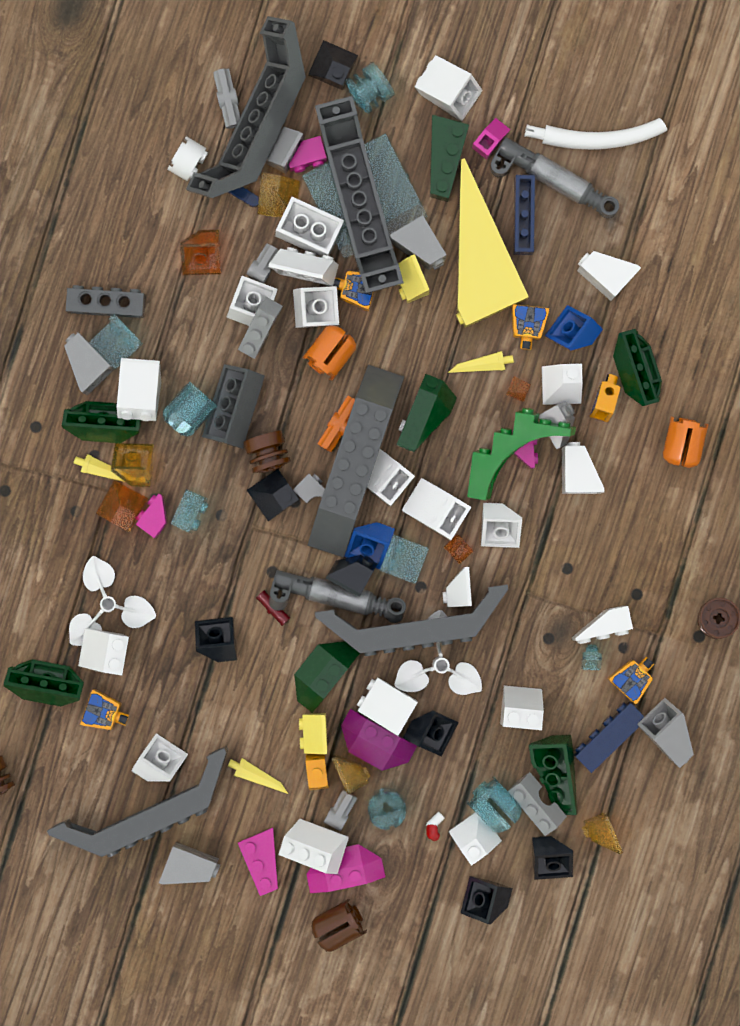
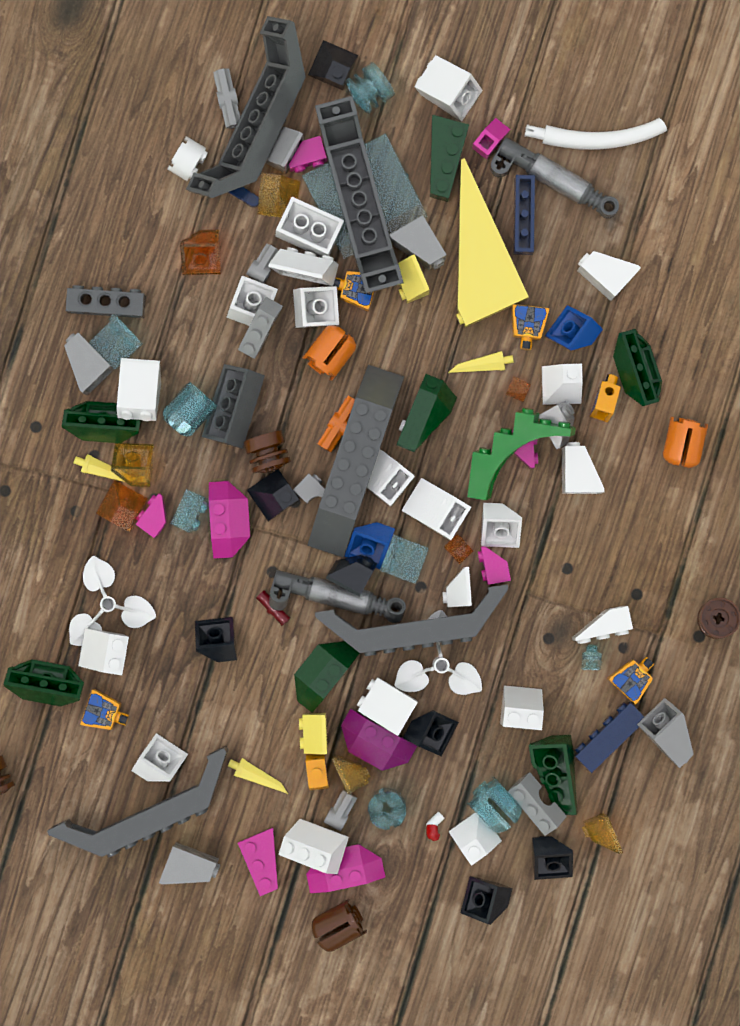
none -> dark pink wedge [209,481,250,559]
none -> dark pink slope [478,546,511,585]

